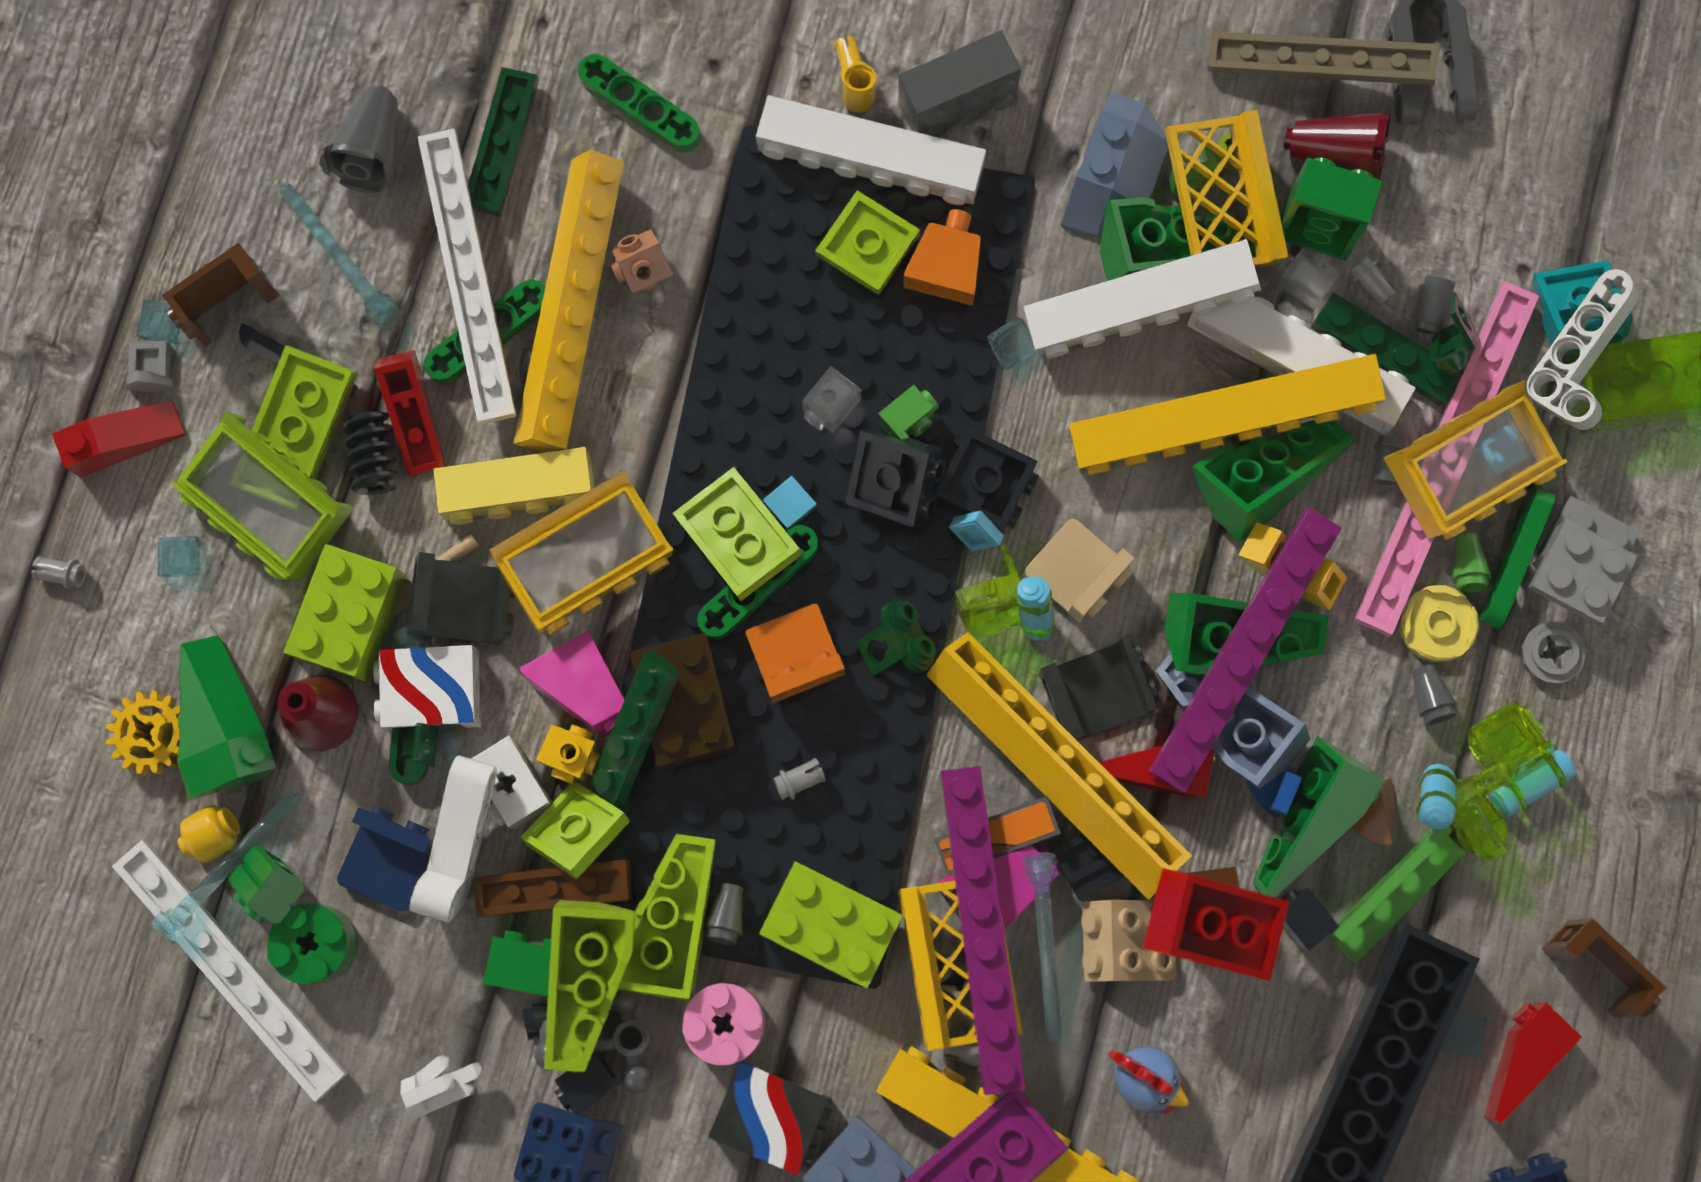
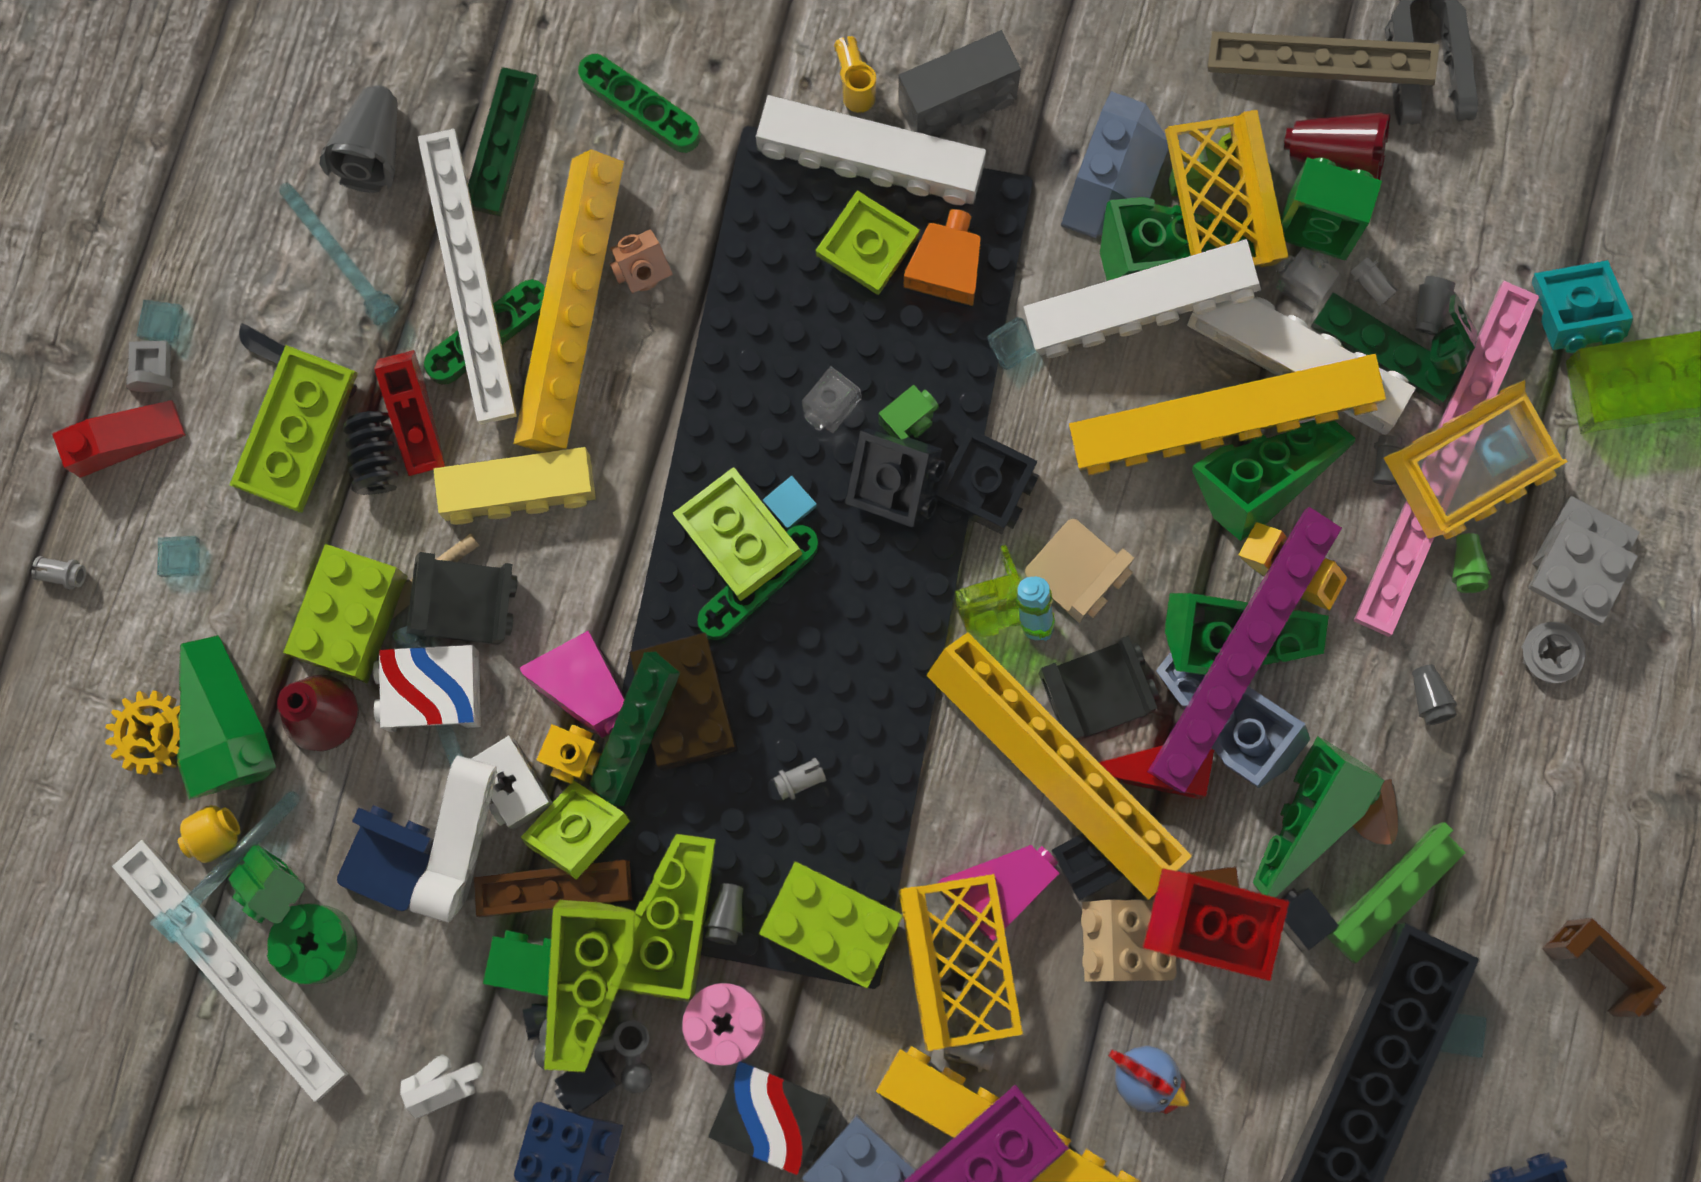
reddish brown panel [162,242,280,346] -> none
window [171,411,354,581] -> none
dark green bracket [388,723,438,785] -> none
window [489,470,673,635] -> none
orange bracket [746,604,845,703] -> none
dark green bracket [856,599,936,675] -> none
orange slope [934,796,1061,876] -> none
magenta plate [940,766,1026,1095] -> none
medium azure tile [949,510,1004,552] -> none
clear light blue piece [1023,853,1062,1043] -> none
blue tile [1246,771,1302,818] -> none
light yellow tile [1399,585,1479,662] -> none
clear neon green piece [1416,760,1510,862] -> none
clear neon green piece [1467,701,1577,818] -> none
green beam [1479,487,1555,629] -> none
red slope [1484,1002,1582,1125] -> none
white beam [1527,269,1639,430] -> none

